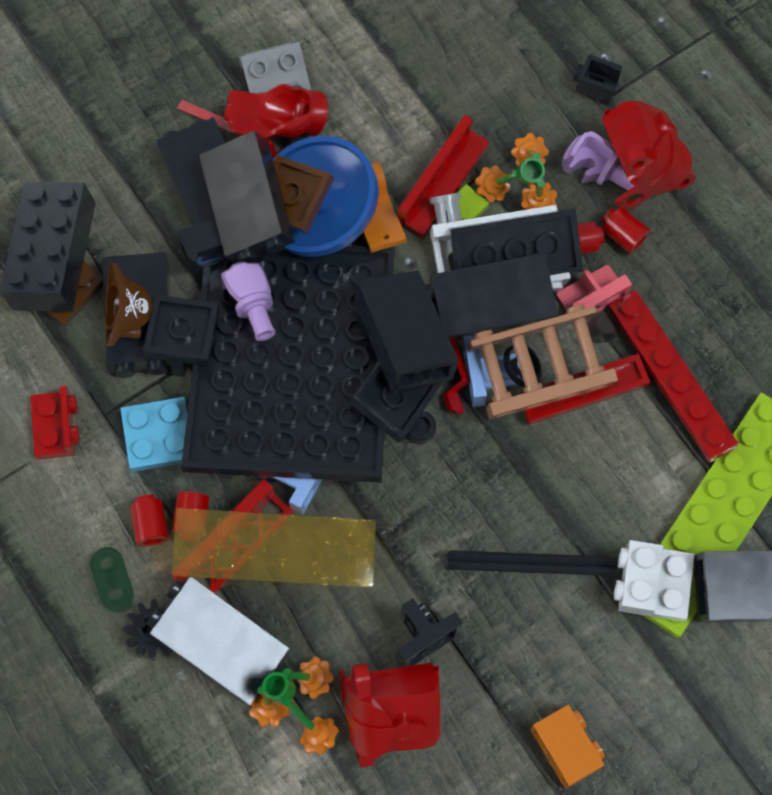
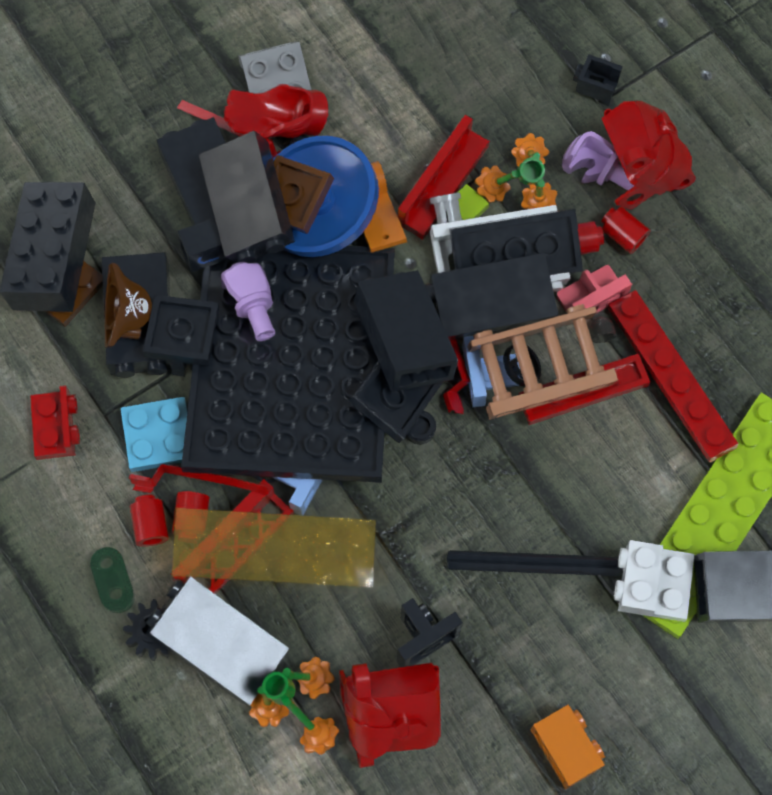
none -> red piece [129,464,269,495]

